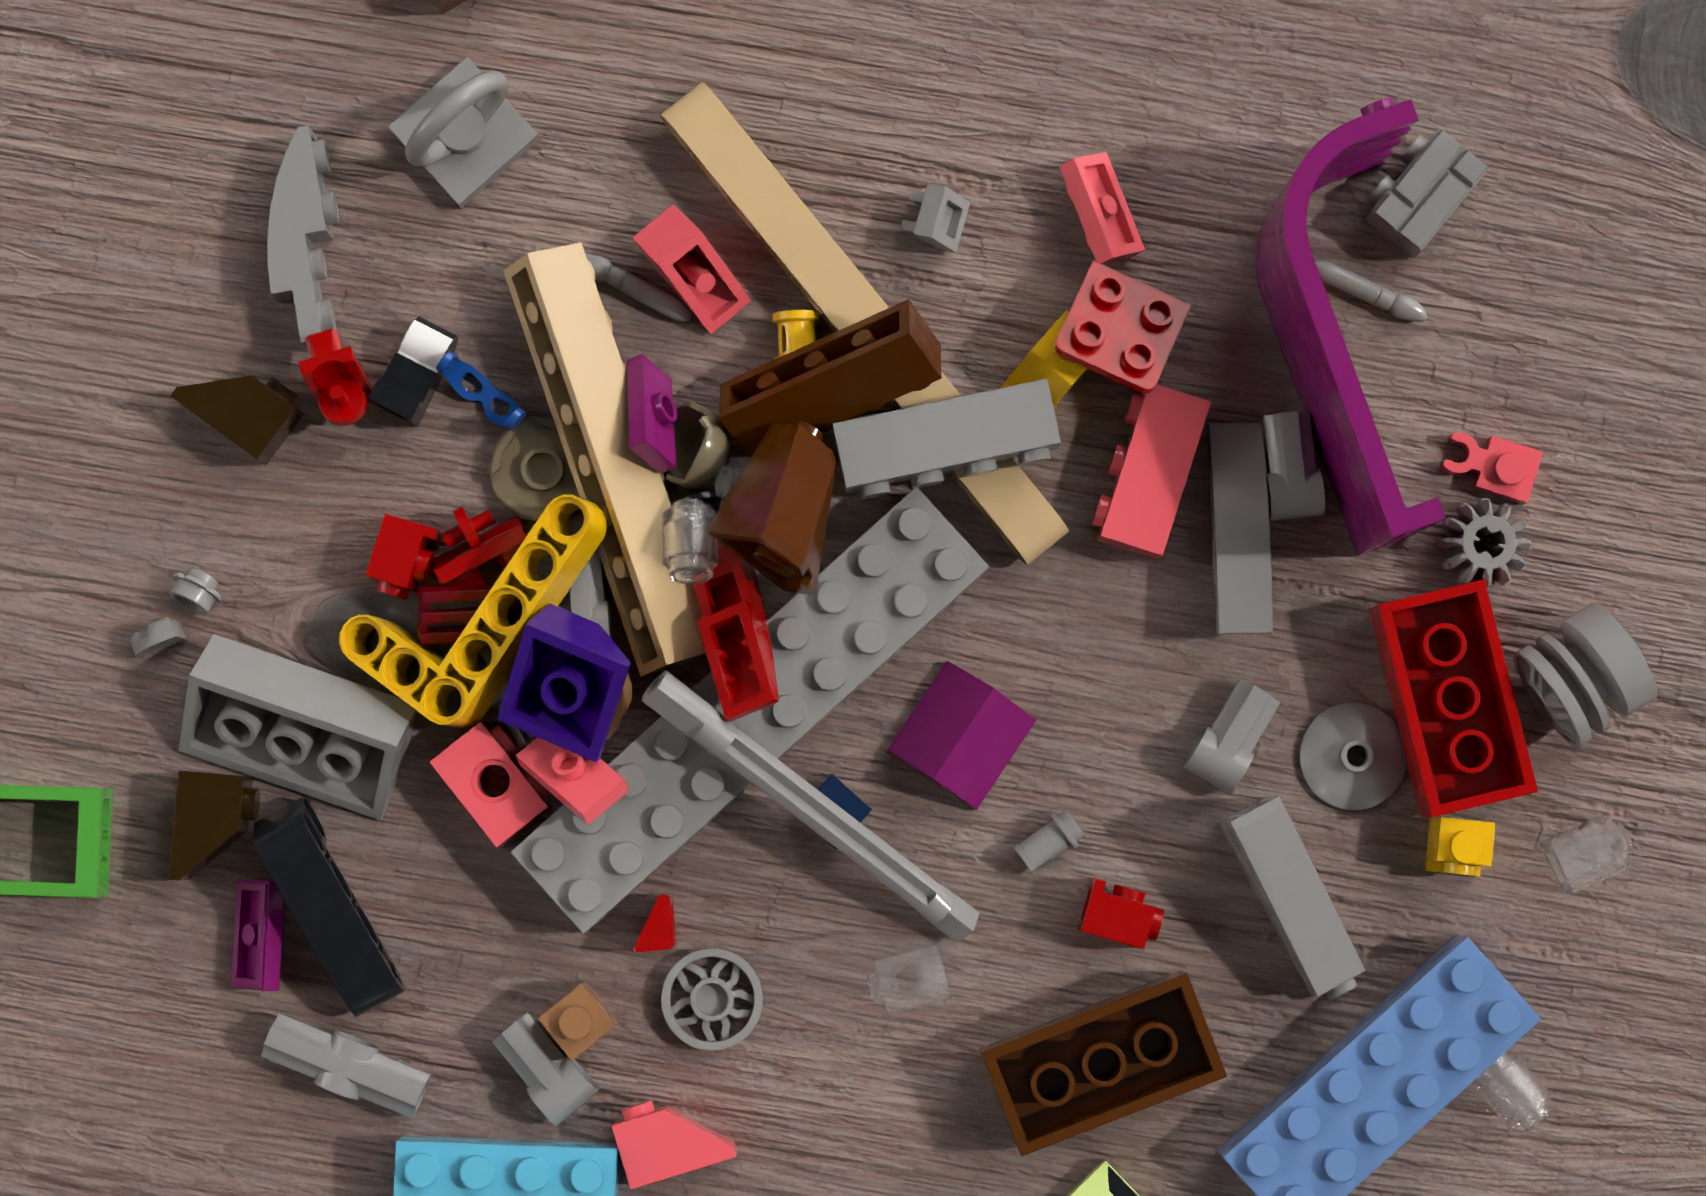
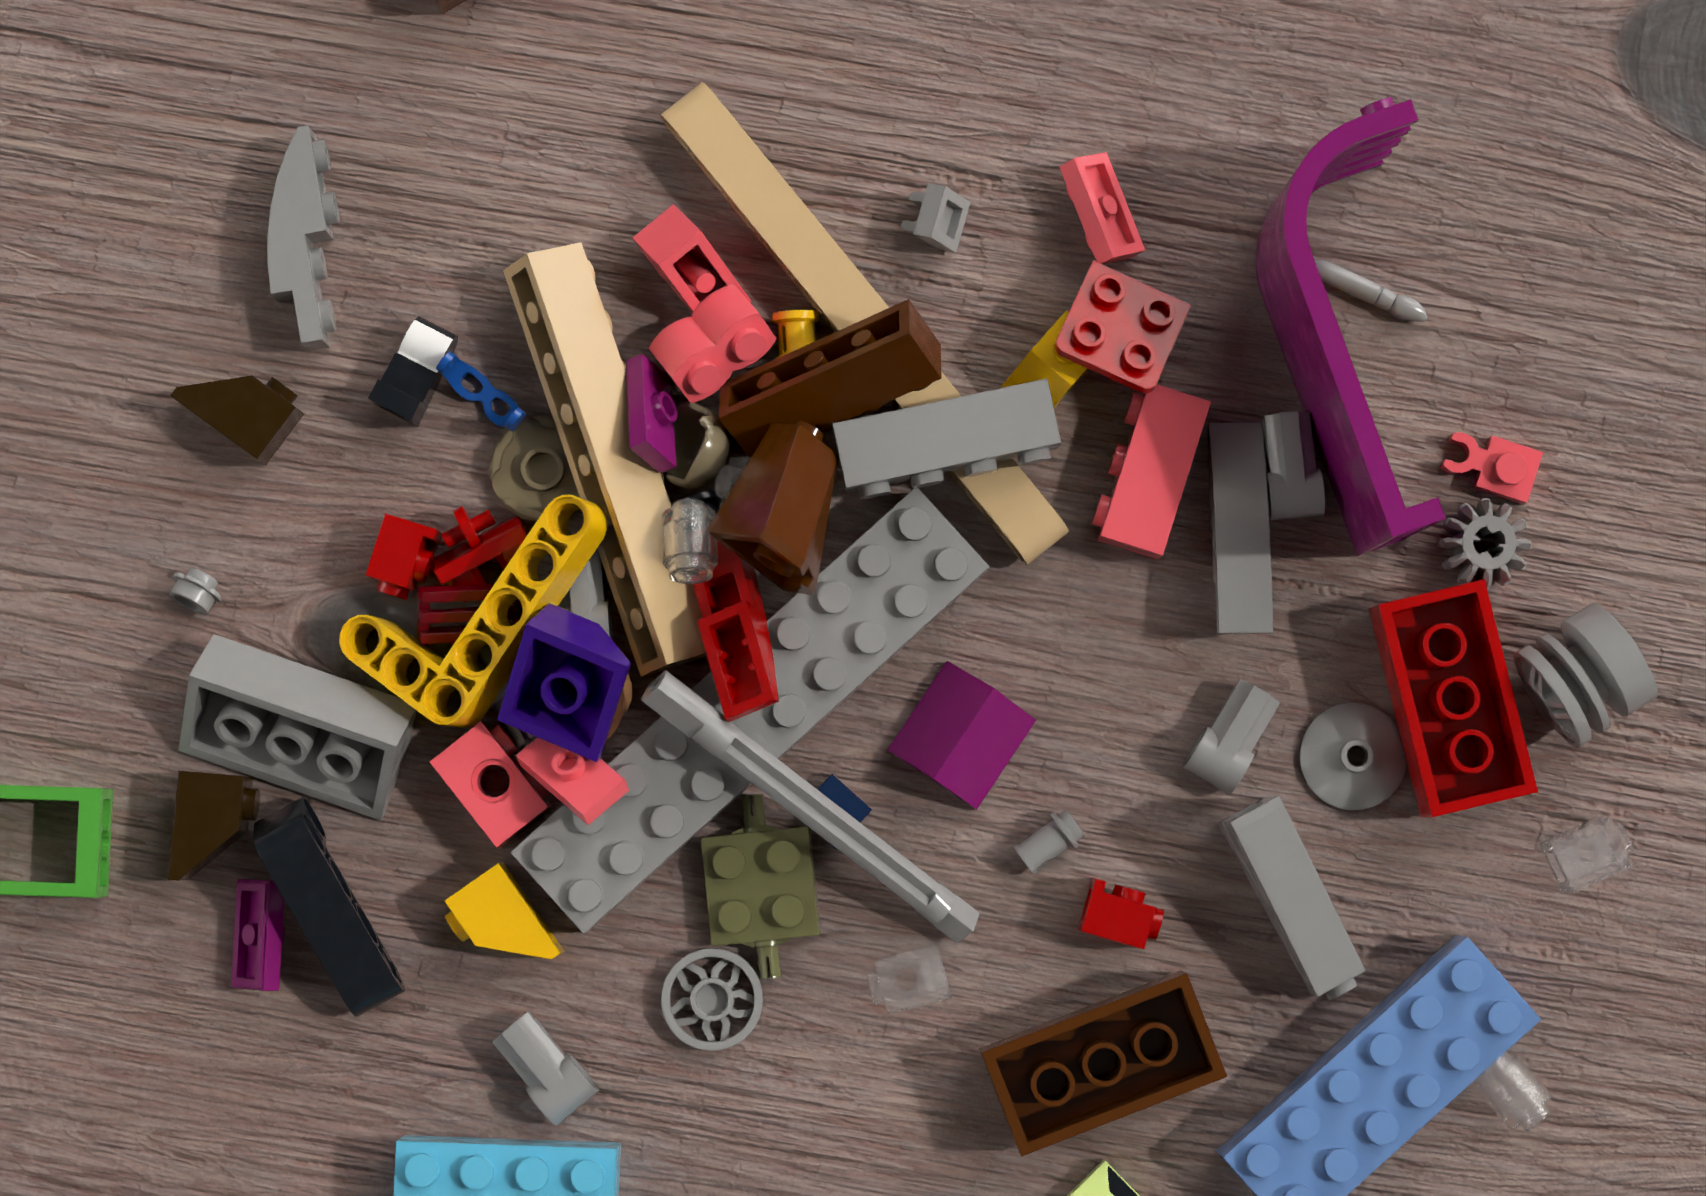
light grey tile [129,617,187,658] -> none
light grey piece [261,1012,432,1118] -> none
red hips [298,329,373,426] -> none
light grey tile [388,56,540,209] -> none
medium nougat brick [538,981,619,1061] -> none
light grey piece [585,253,693,322] -> none
coral slope [612,1100,738,1189] -> none
red slope [632,893,677,953] -> none
light grey brick [1365,129,1489,258] -> none
yellow brick [1425,817,1496,877] -> none
none -> yellow slope [444,863,565,959]
none -> coral brick [648,284,777,403]
none -> olive plate [701,793,821,979]

